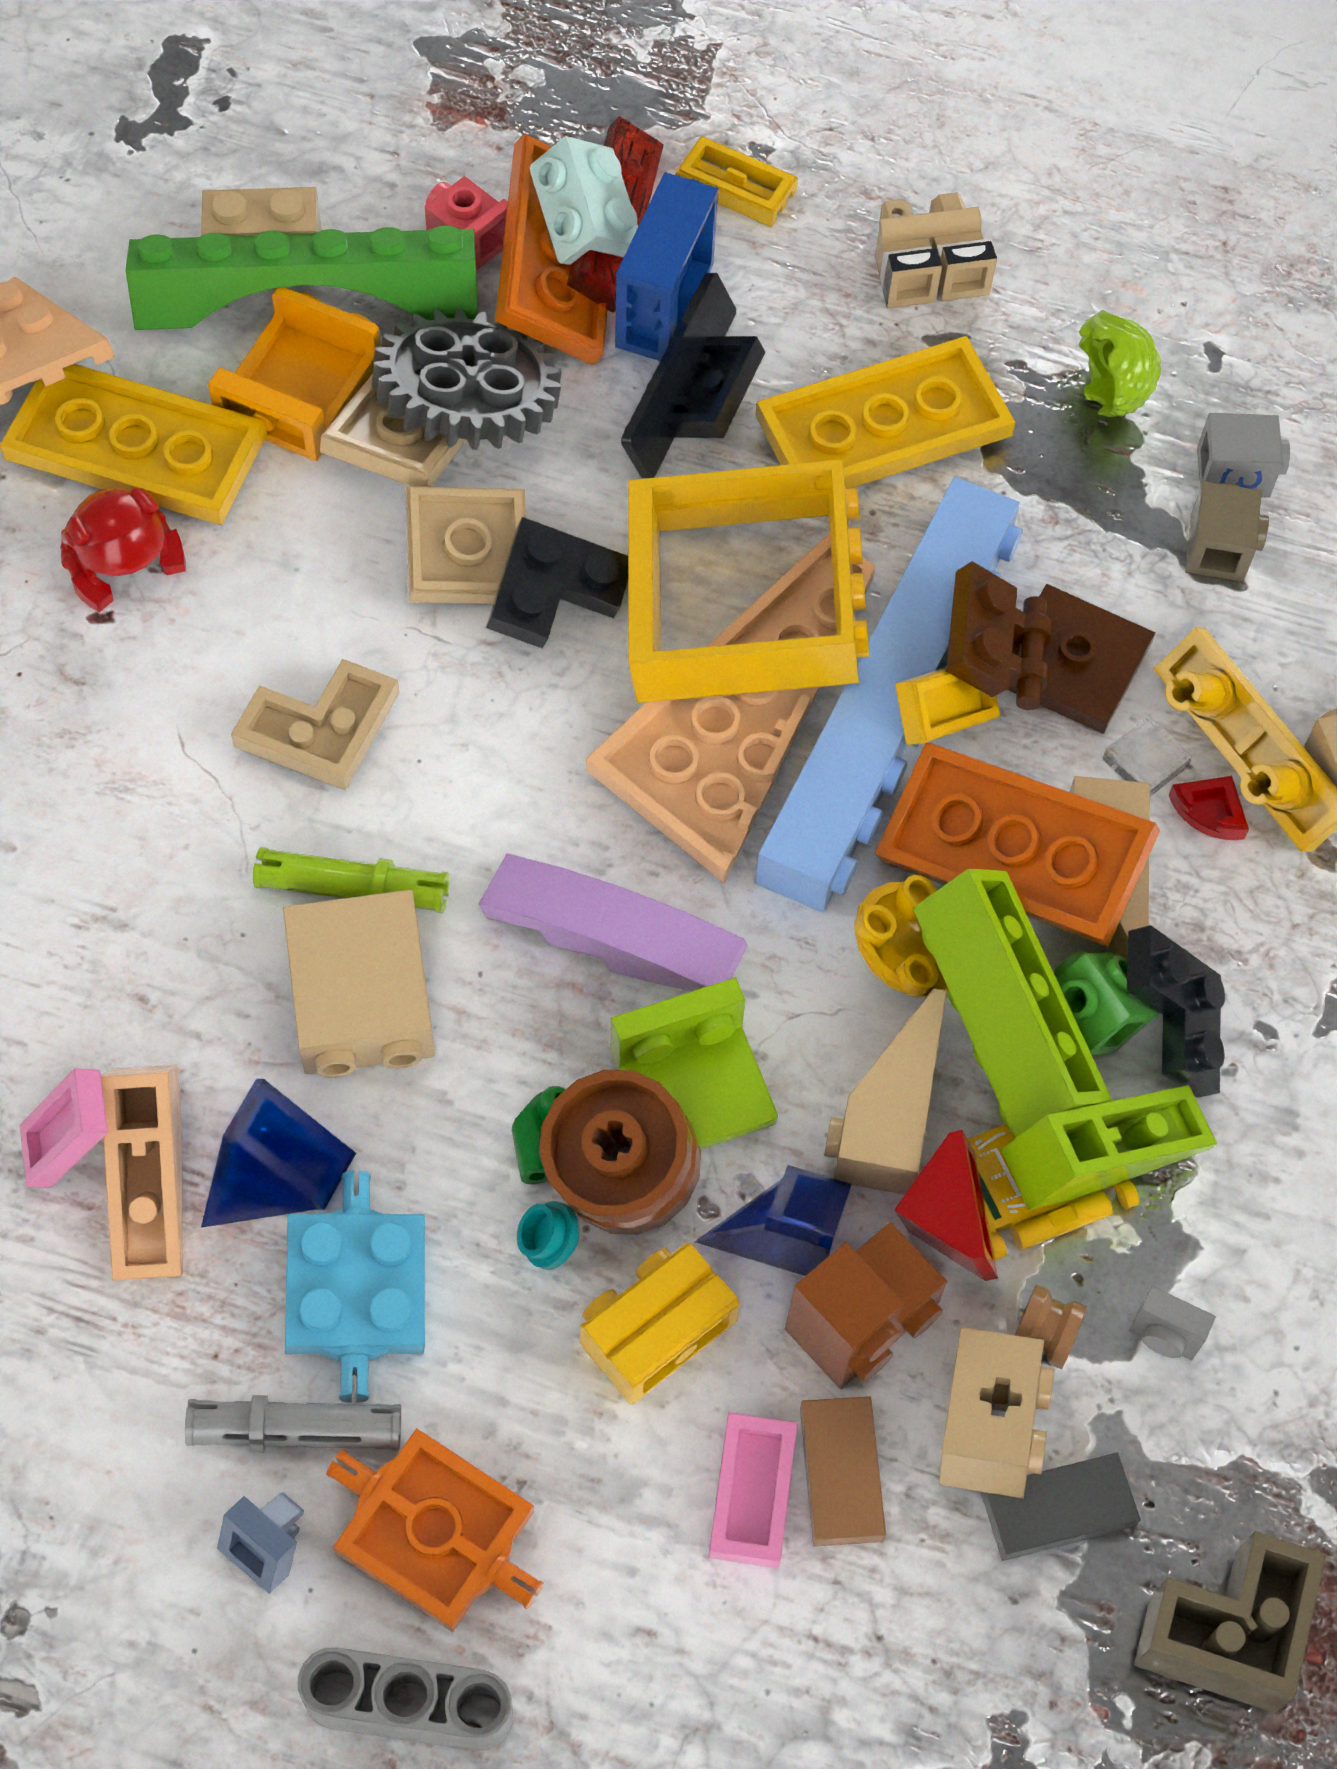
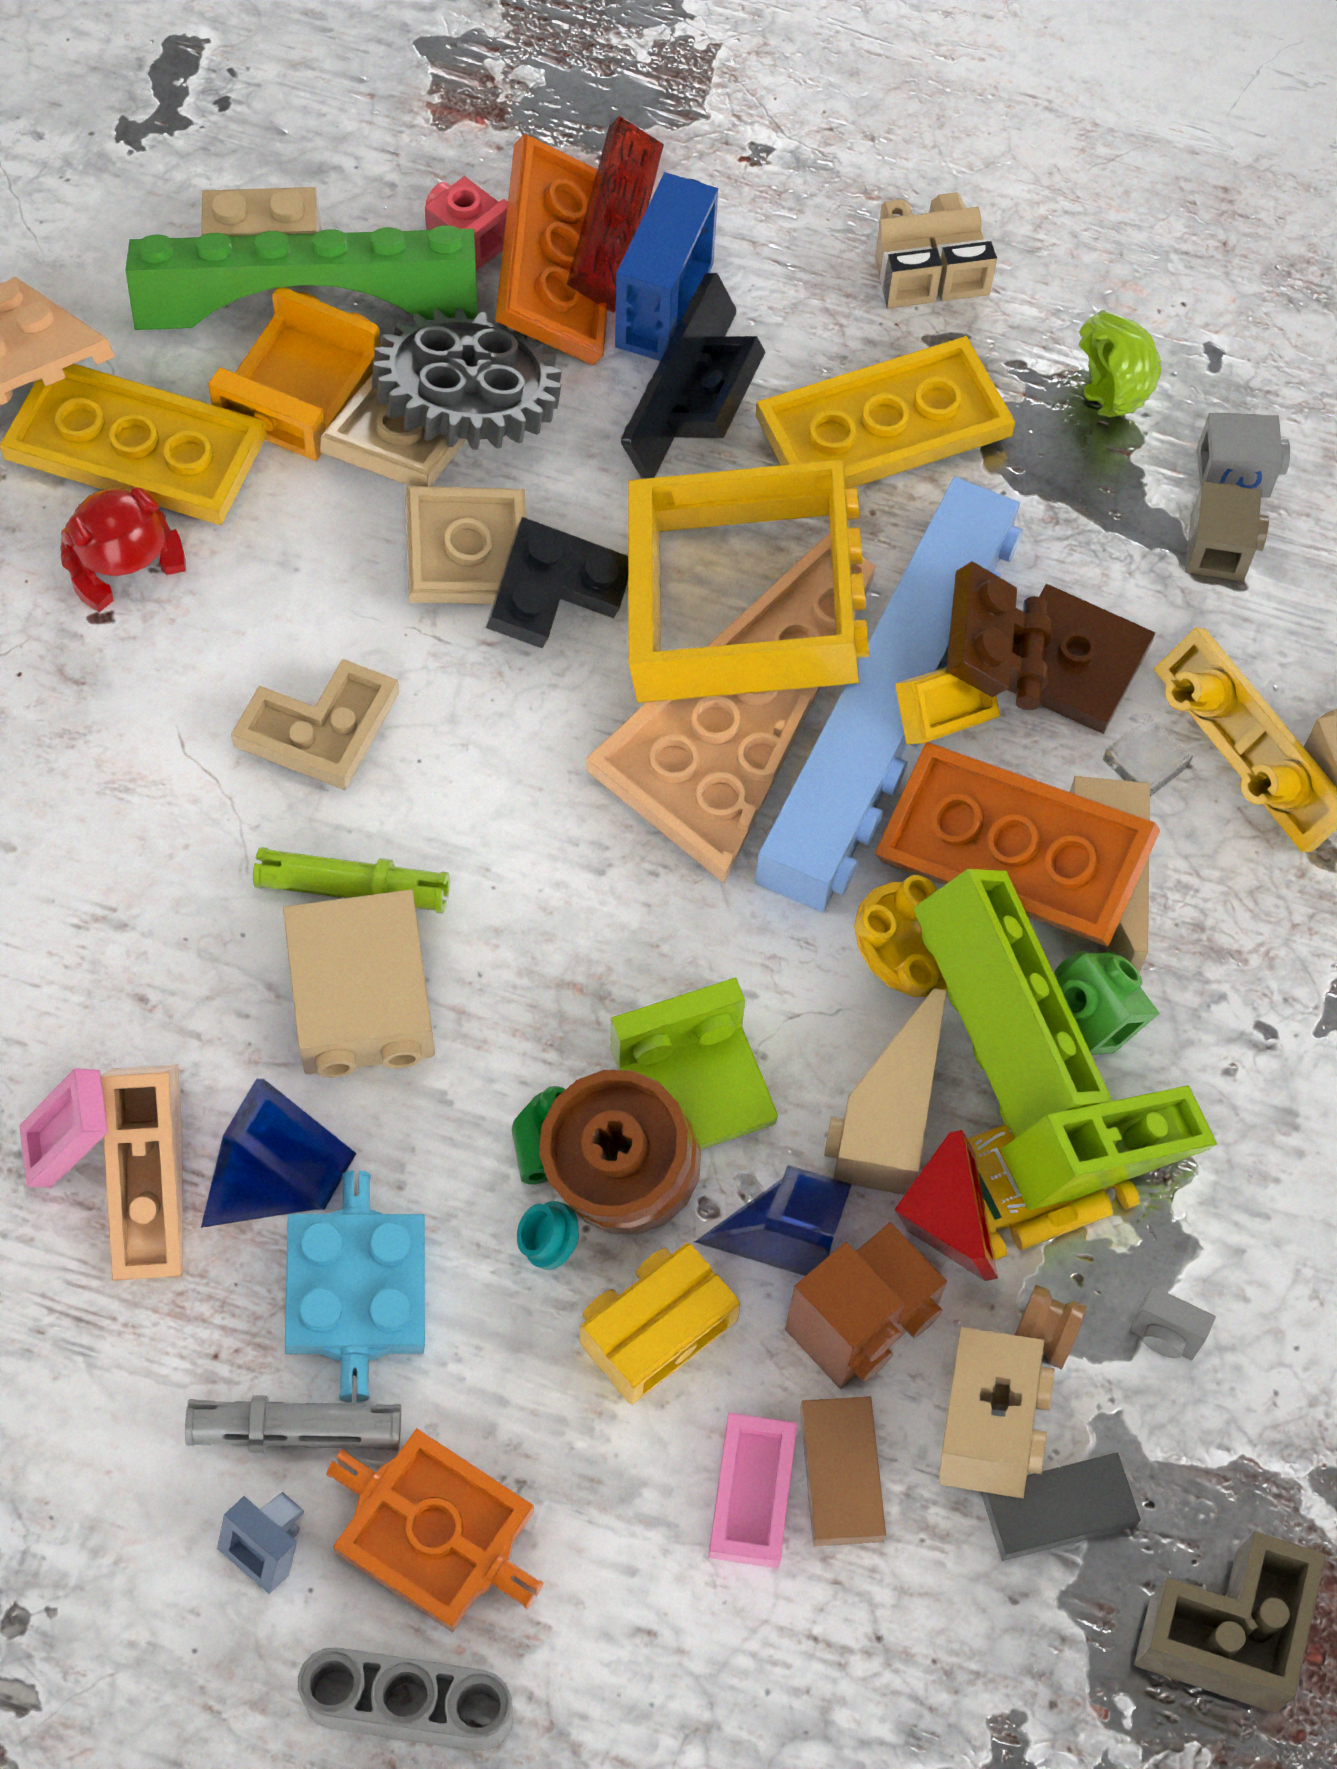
lavender slope [478,853,748,992] -> none
light aqua bracket [530,136,638,265] -> none
yellow tile [675,136,798,227] -> none
black plate [1127,925,1225,1098] -> none
red tile [1169,776,1249,840] -> none

